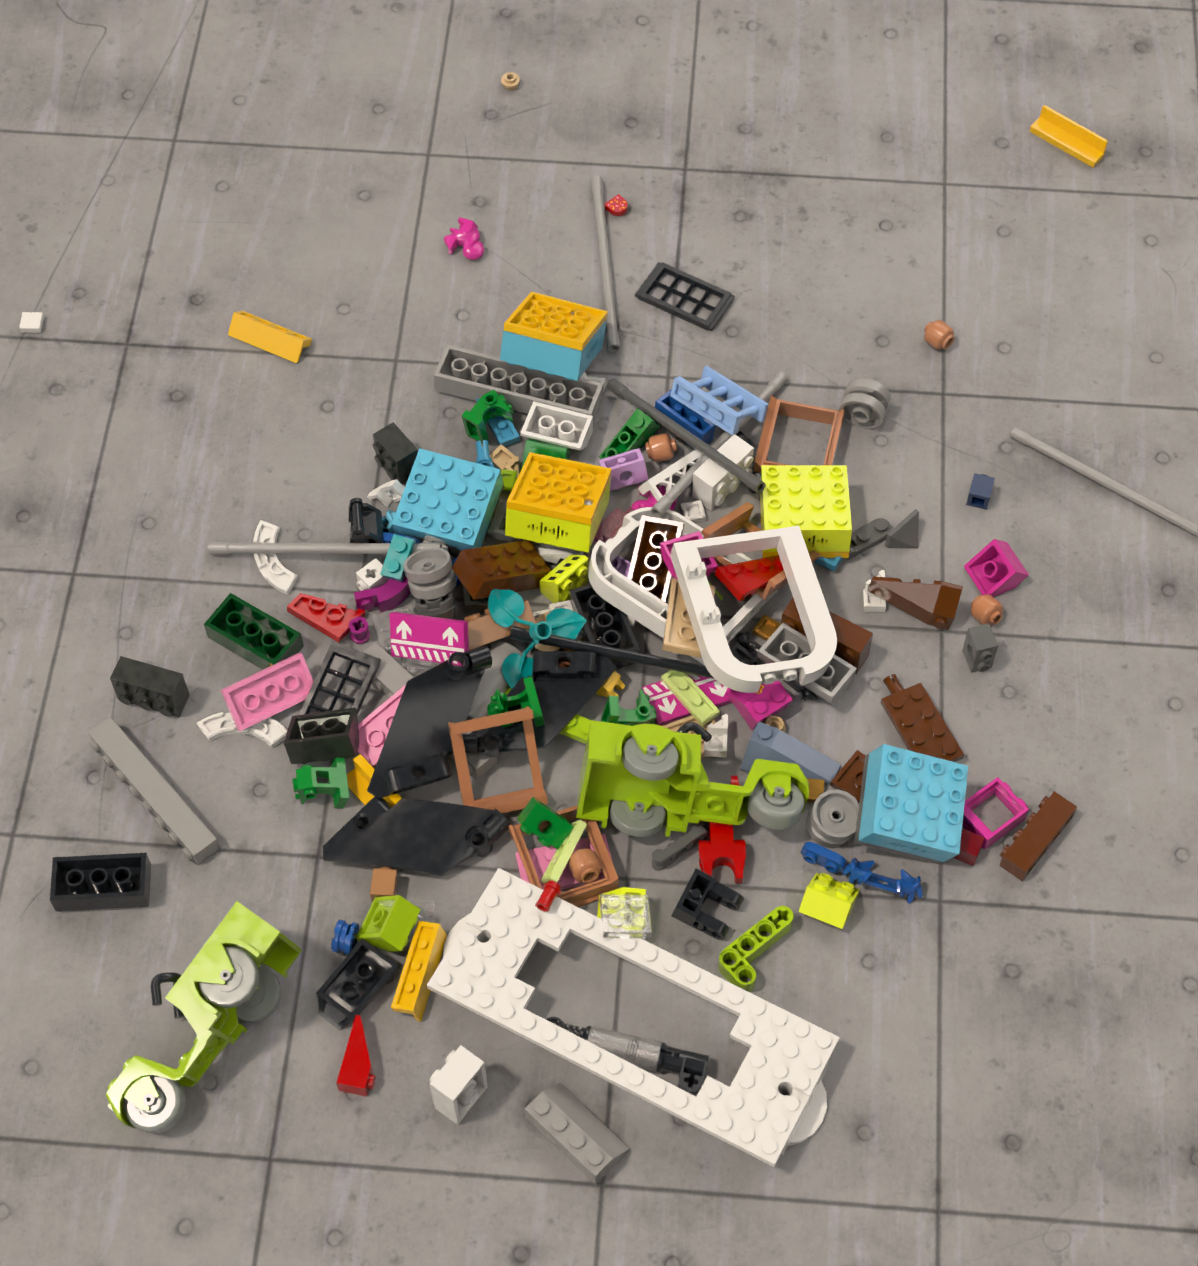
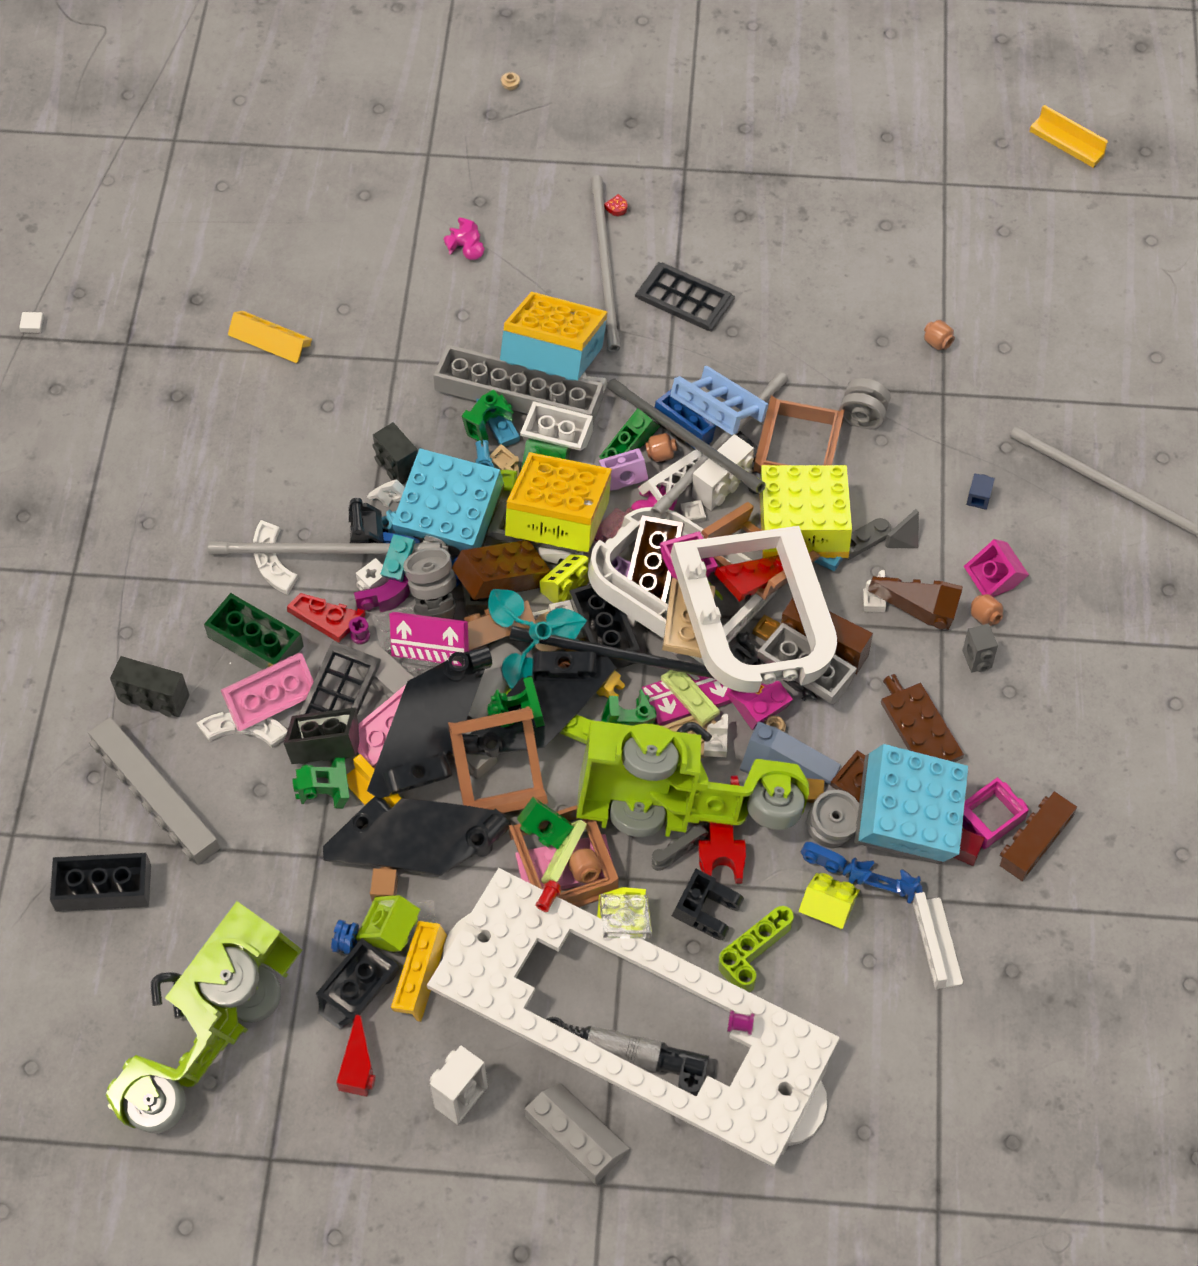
none -> magenta bush [727,1010,755,1035]
none -> white panel [913,892,963,990]

